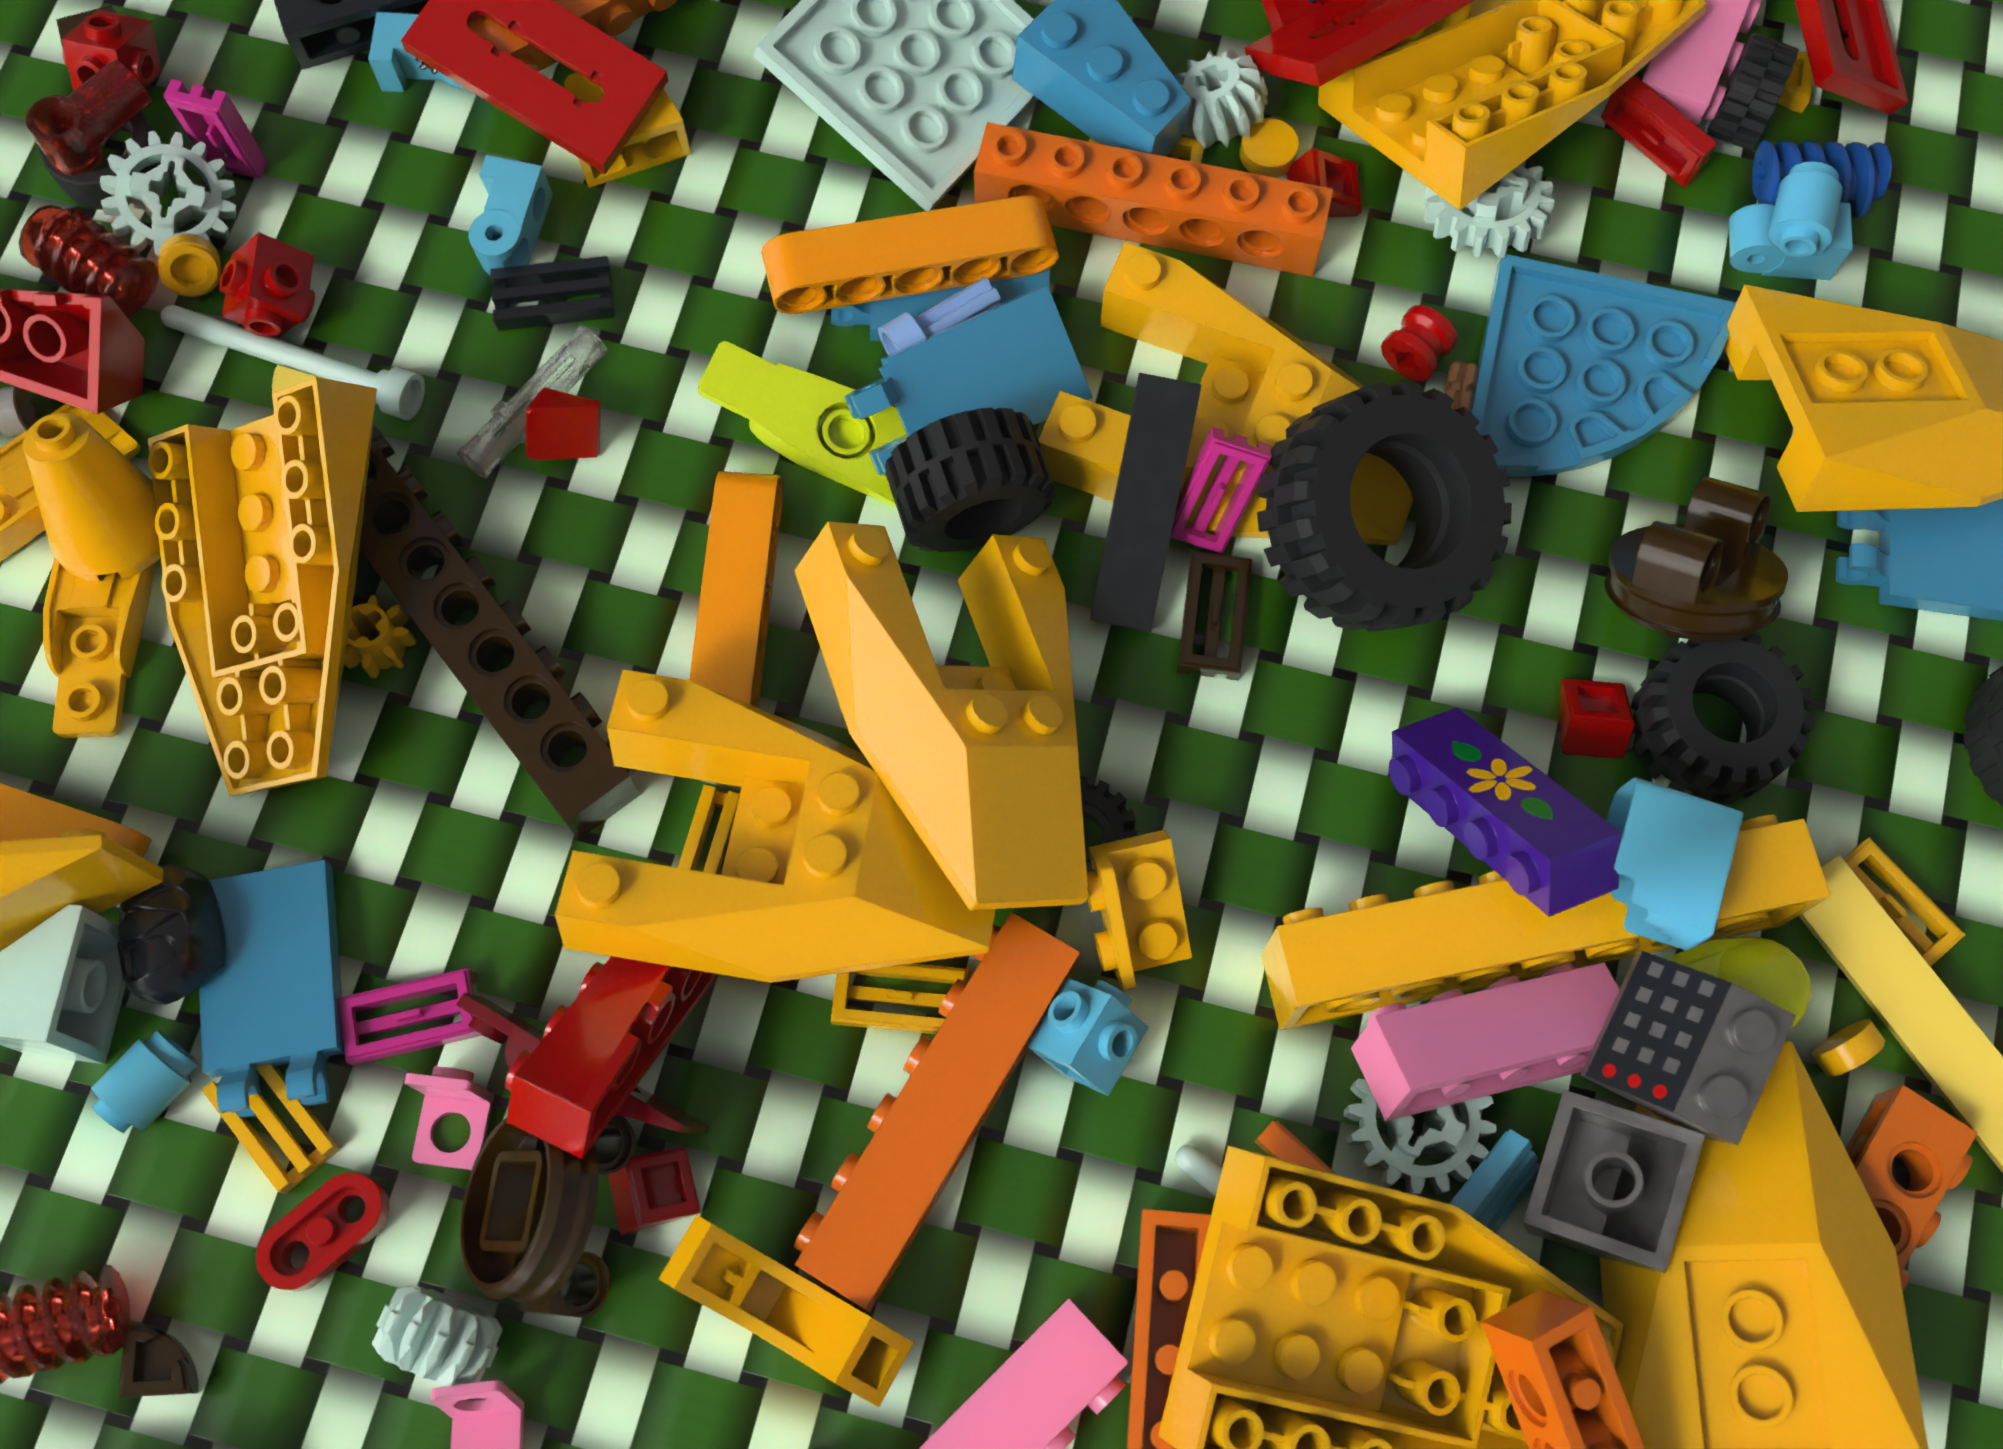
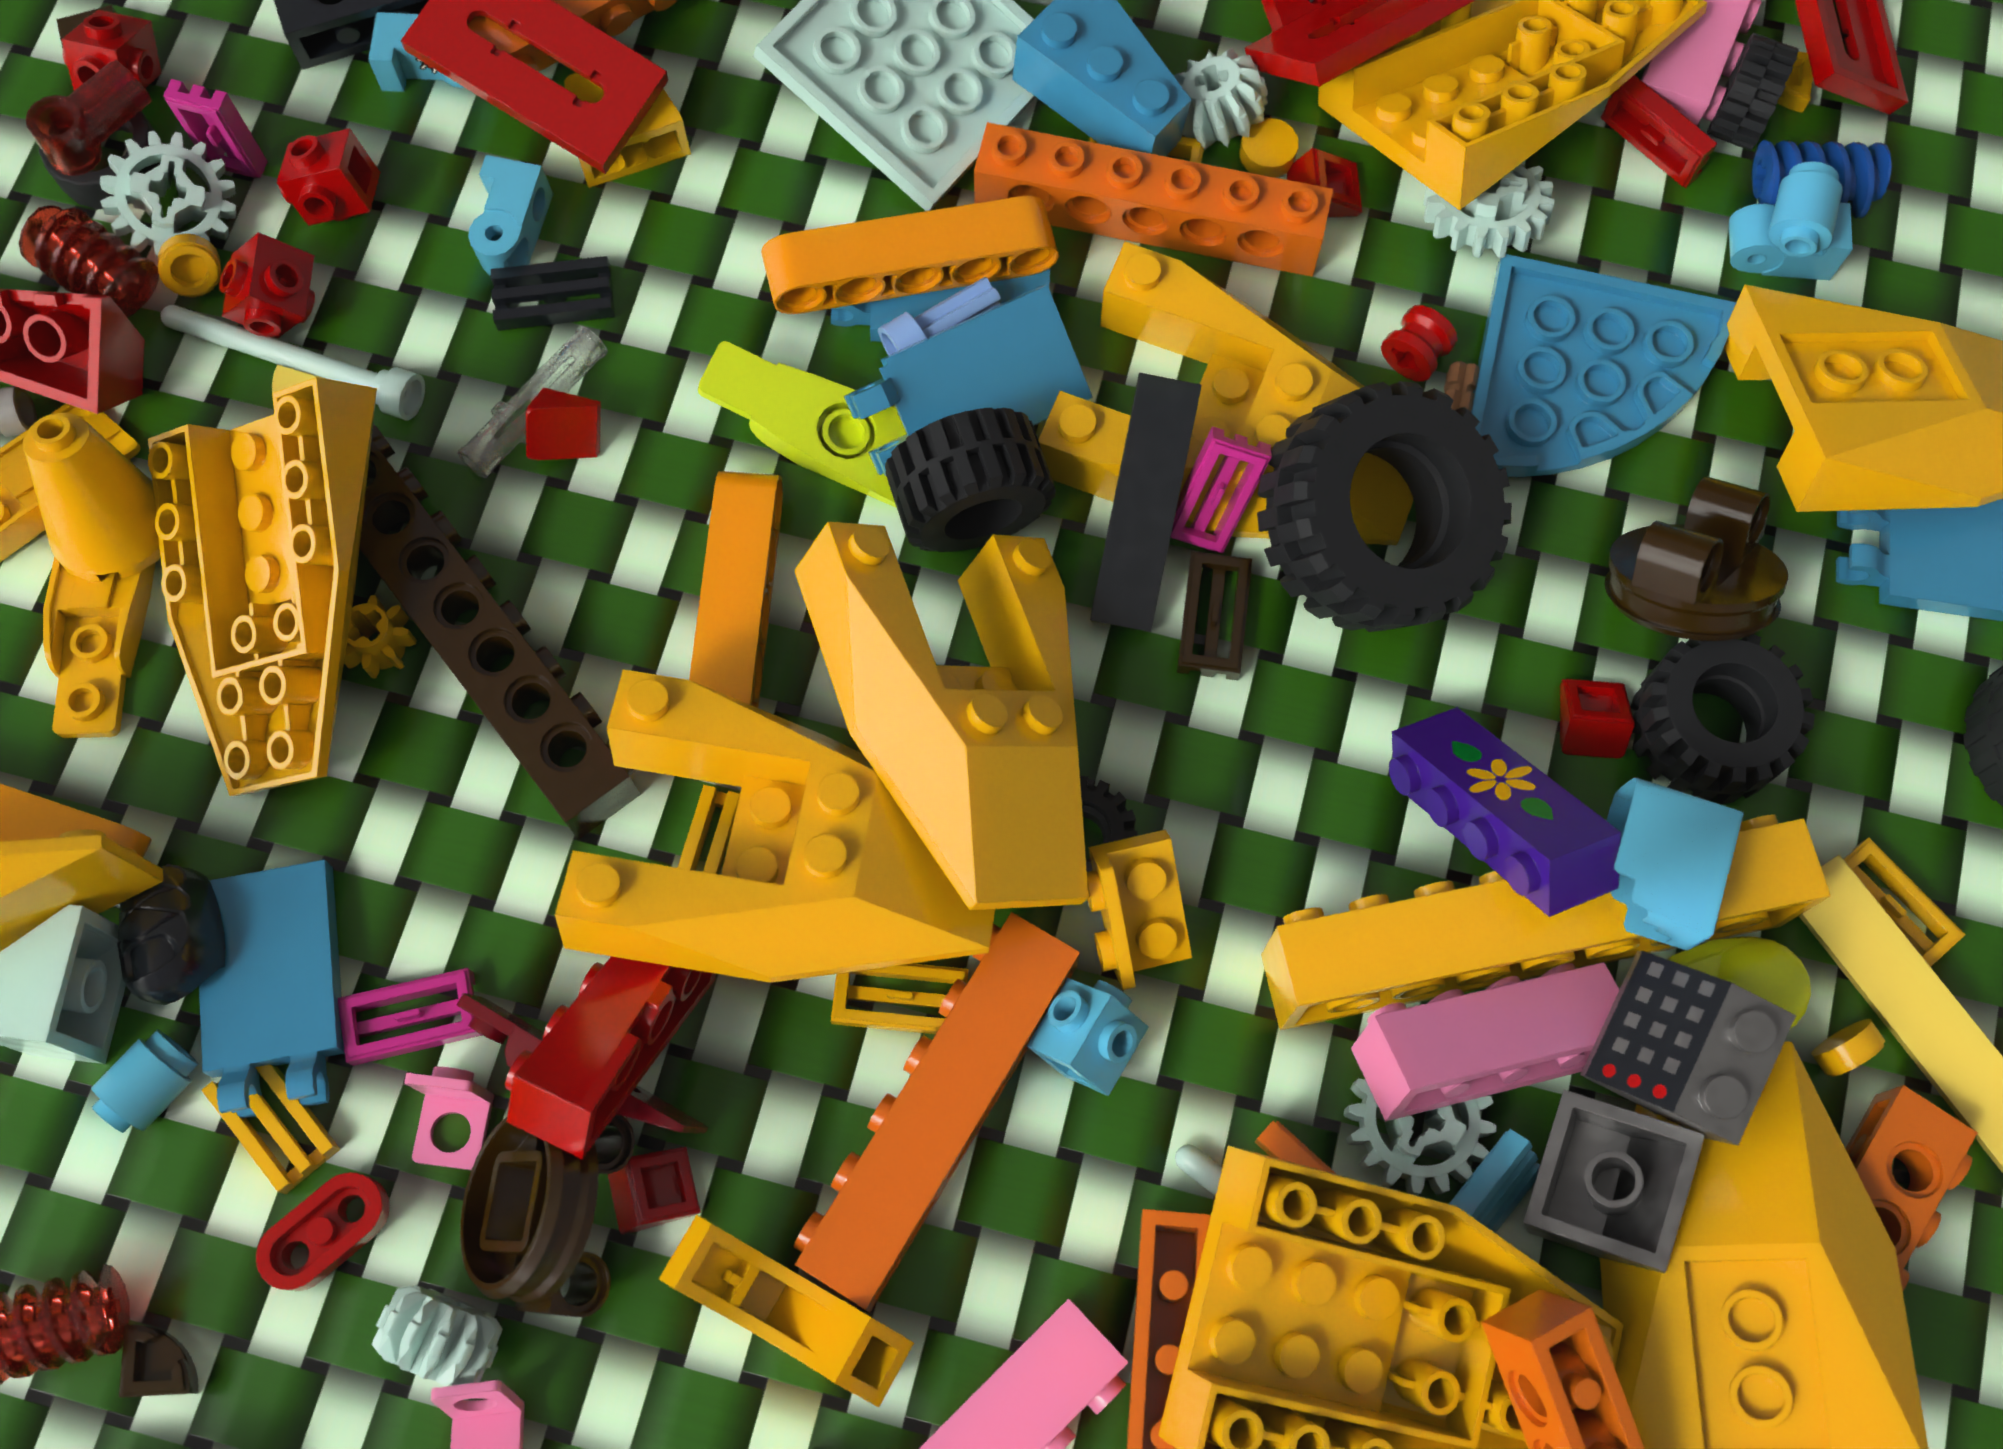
none -> red brick [276,128,380,226]

